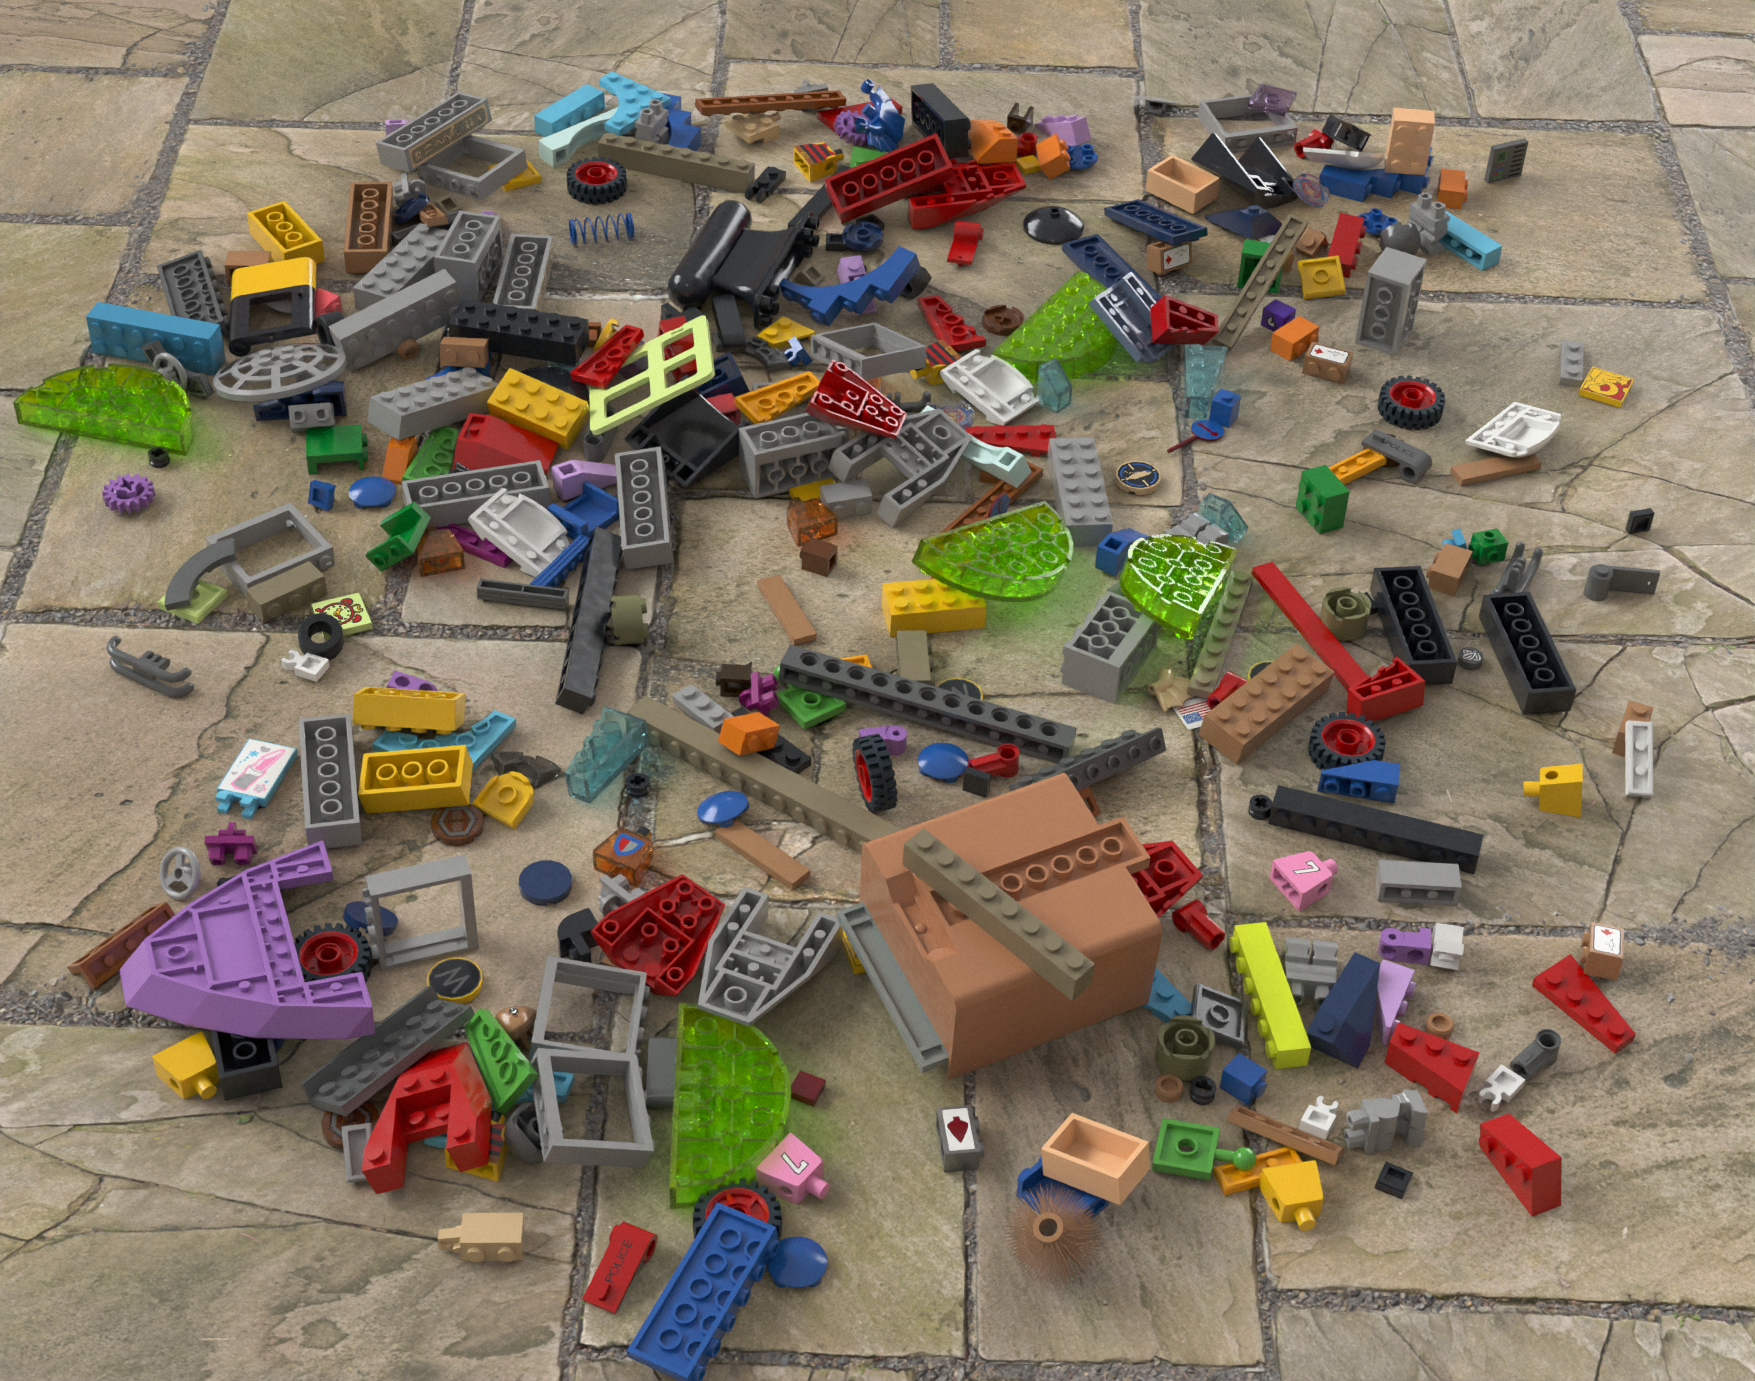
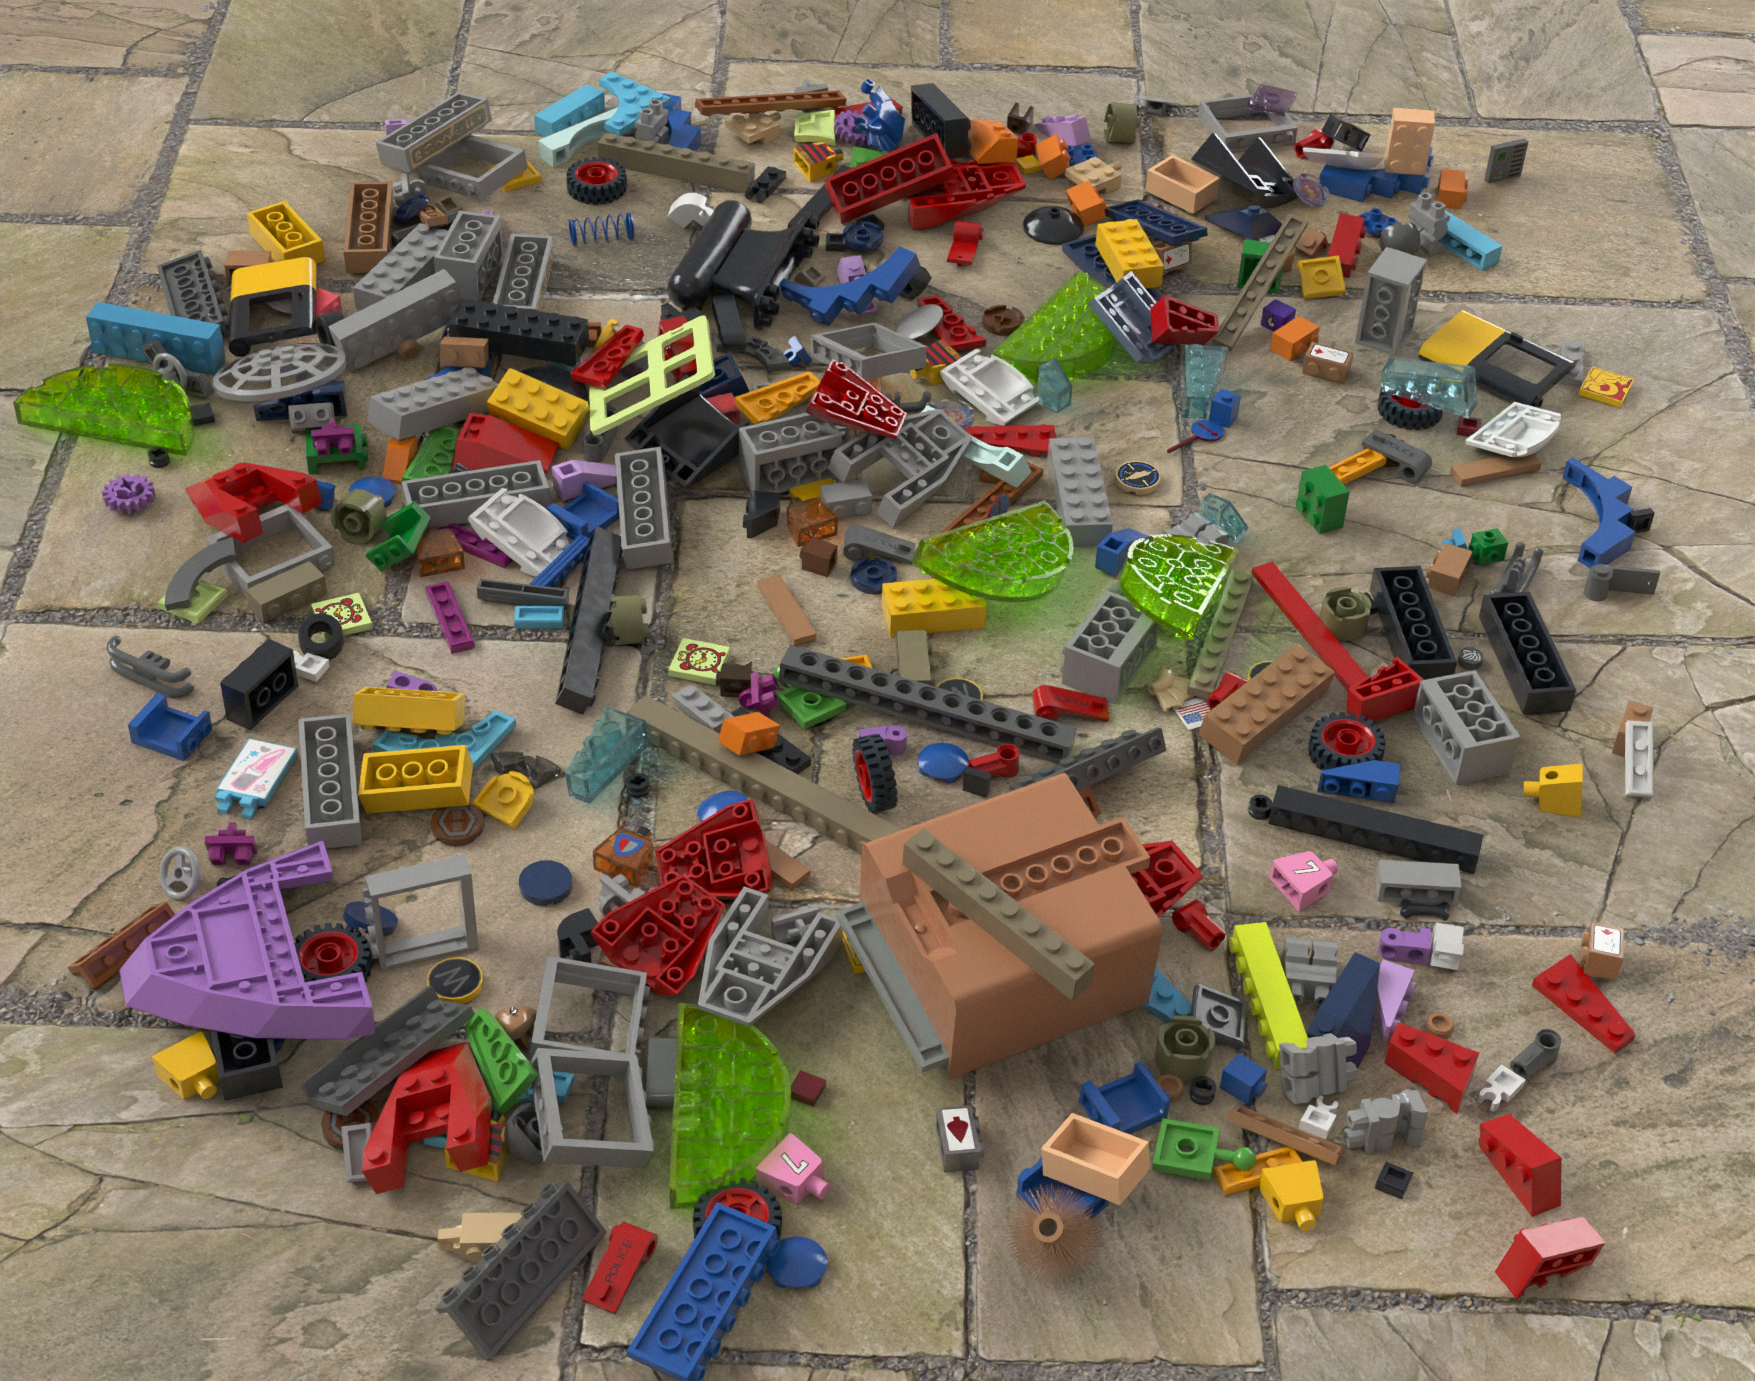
yellow wing [756,316,816,349] -> none
none -> blue panel [128,693,212,761]
none -> red wedge [185,462,322,543]
none -> black tile [187,403,215,426]
none -> black brick [220,639,298,730]
none -> magenta hips [311,419,356,456]
none -> olive brick [331,489,387,545]
none -> magenta tile [425,581,475,654]
none -> dark grey bracket [435,1182,607,1360]
none -> medium azure tile [514,606,564,629]
none -> red wedge [655,799,773,899]
none -> white brick [667,193,713,229]
none -> yellowish green tile [668,638,730,685]
none -> black slope [743,491,780,538]
none -> light grey hips [771,906,820,943]
none -> yellowish green plate [794,110,836,146]
none -> dark grey door [843,525,916,565]
none -> dark blue tile [850,558,898,594]
none -> light grey shield [897,304,943,340]
none -> red door [1032,685,1110,722]
none -> tan plate [1065,157,1122,194]
none -> orange brick [1066,181,1107,227]
none -> blue panel [1079,1061,1171,1135]
none -> yellow brick [1095,219,1164,288]
none -> olive brick [1104,102,1140,144]
none -> light grey hips [1279,1033,1358,1104]
none -> clear light blue wedge [1381,358,1477,418]
none -> black piece [1400,899,1450,921]
none -> light grey brick [1412,670,1521,785]
none -> piece [1418,310,1576,408]
none -> dark red tile [1457,416,1481,437]
none -> red wedge [1495,1217,1605,1299]
none -> blue arch [1563,457,1635,568]

